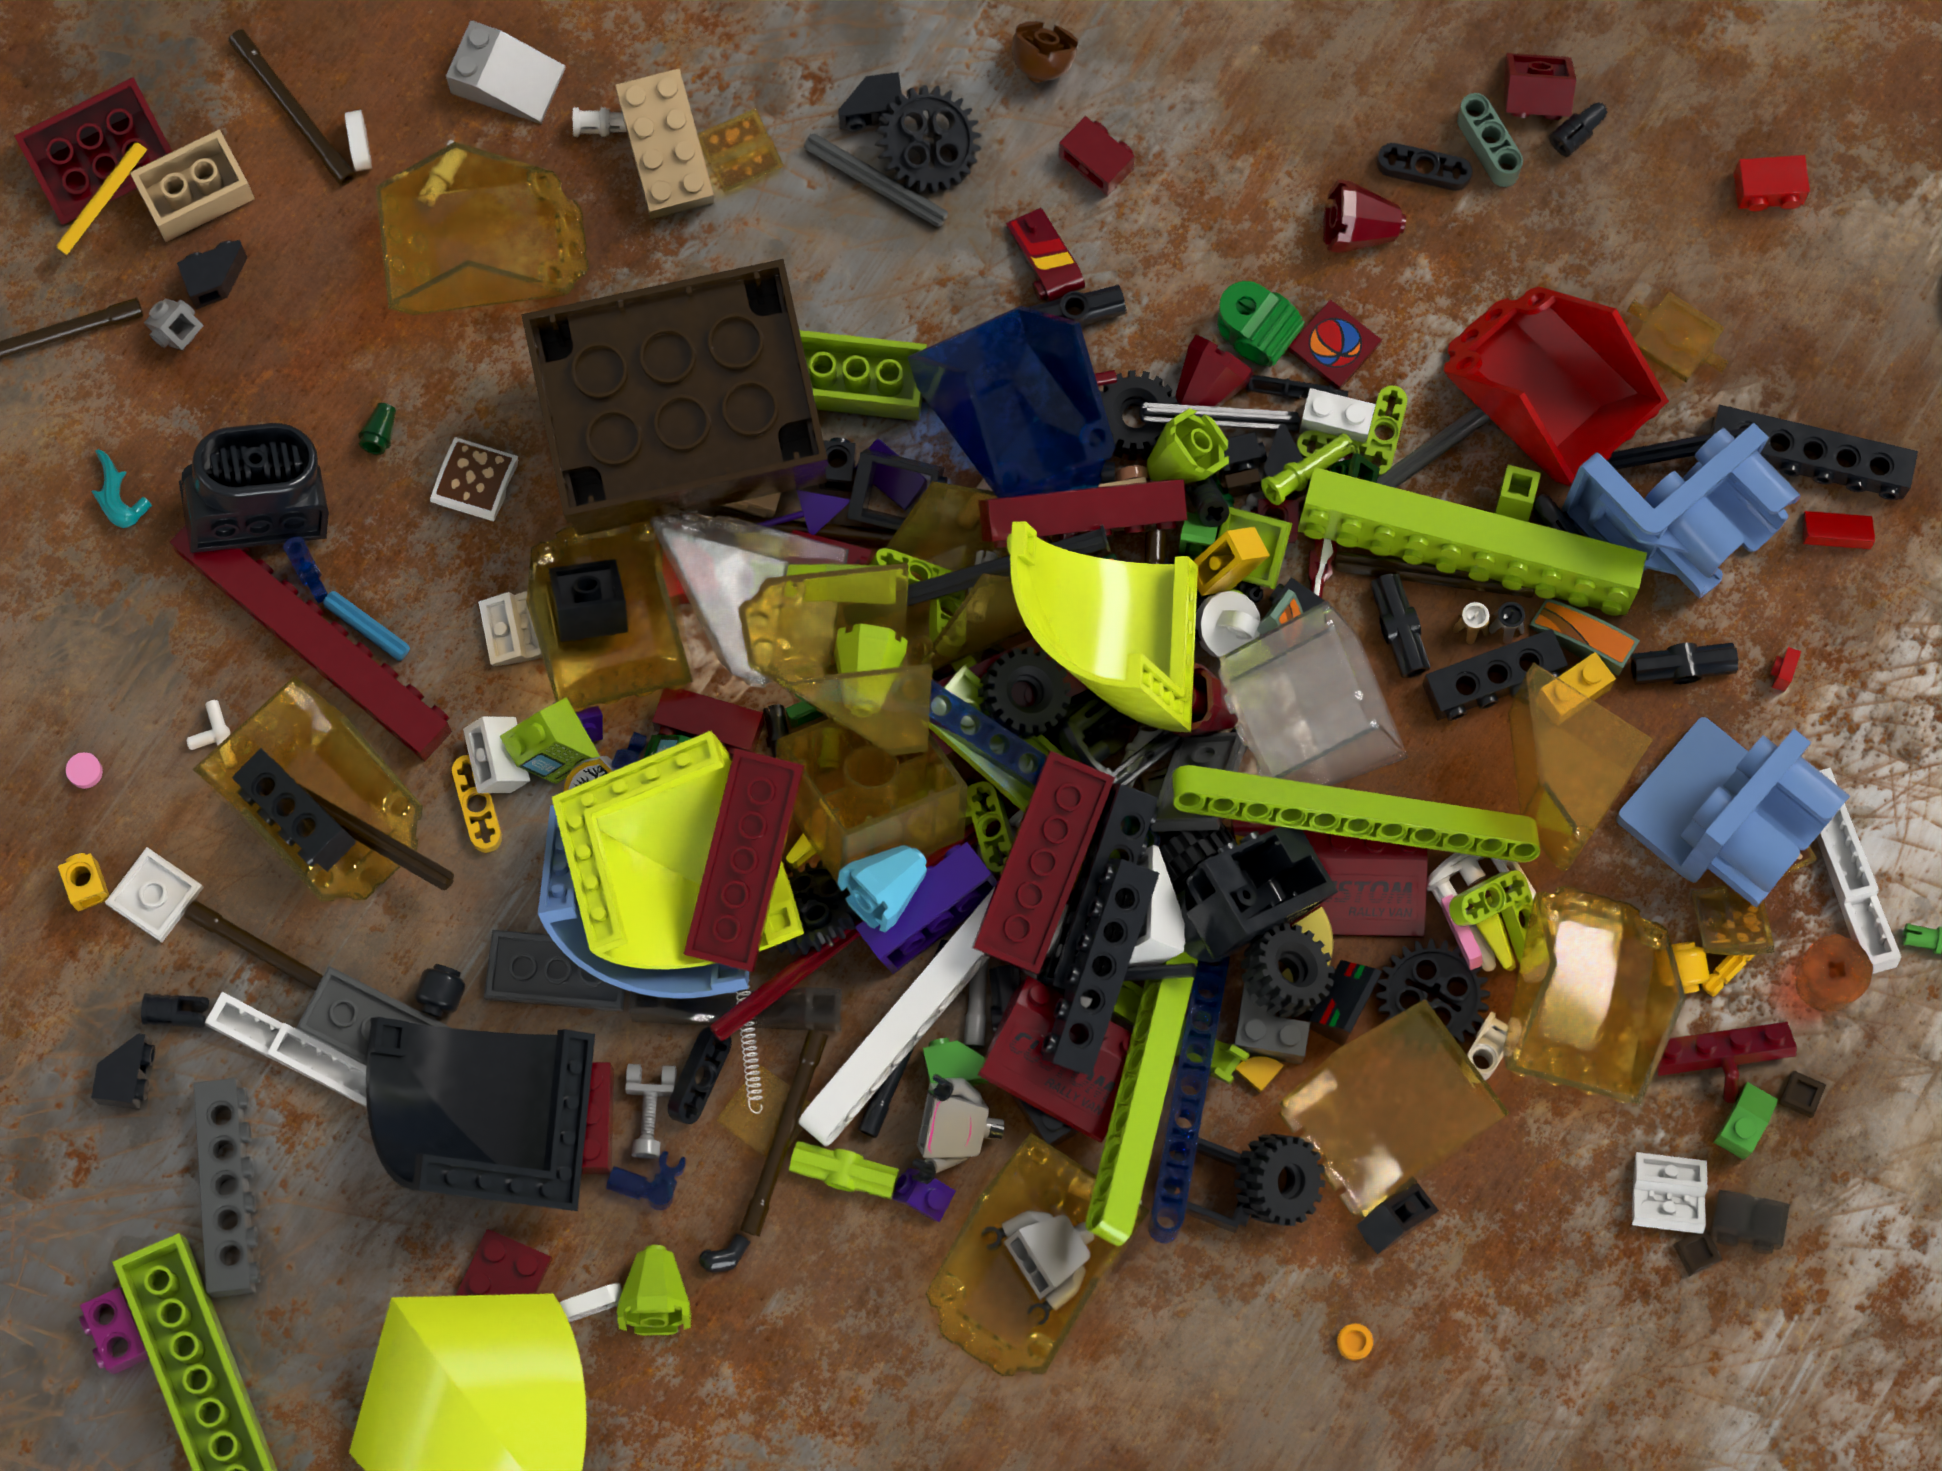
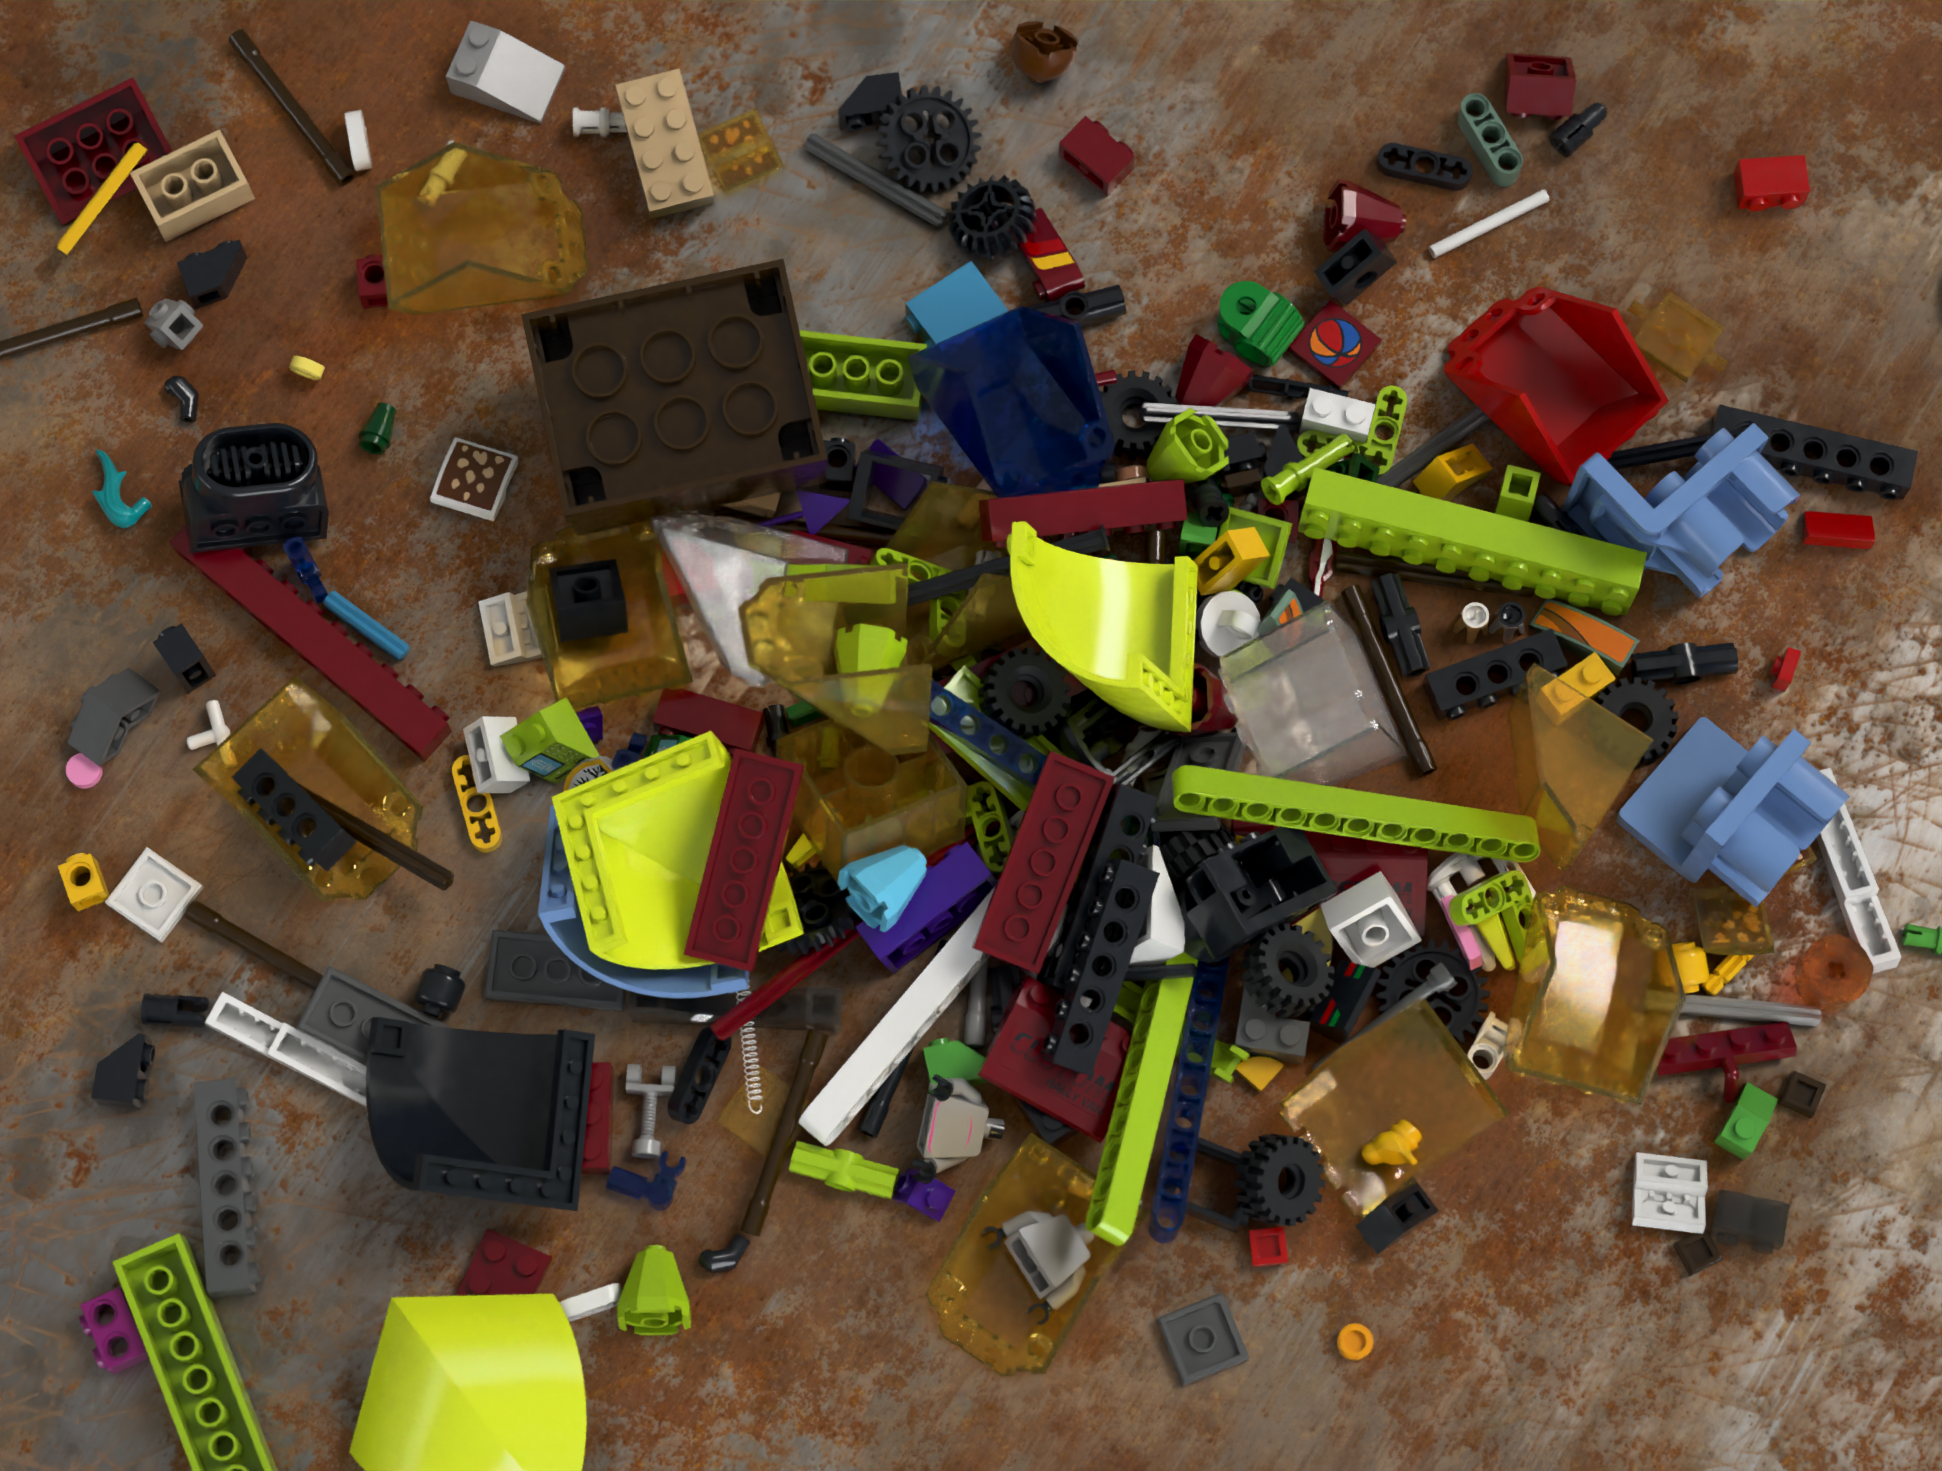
none -> dark grey brick [67,668,160,766]
none -> black brick [153,623,216,694]
none -> black arm [164,375,199,422]
none -> light yellow tile [289,355,325,380]
none -> dark red brick [356,254,397,309]
none -> dark azure brick [904,261,1009,363]
none -> black gear [948,174,1037,261]
none -> dark grey tile [1156,1292,1250,1386]
none -> red plate [1248,1227,1288,1268]
none -> dark grey piece [1313,961,1458,1076]
none -> black brick [1314,228,1397,305]
none -> white slope [1320,871,1422,968]
none -> dark brown piece [1341,585,1438,777]
none -> yellow animal [1361,1119,1422,1167]
none -> yellow arch [1413,443,1493,501]
none -> white bar [1428,189,1550,258]
none -> black tyre [1588,677,1679,769]
none -> light grey axle [1646,991,1821,1026]

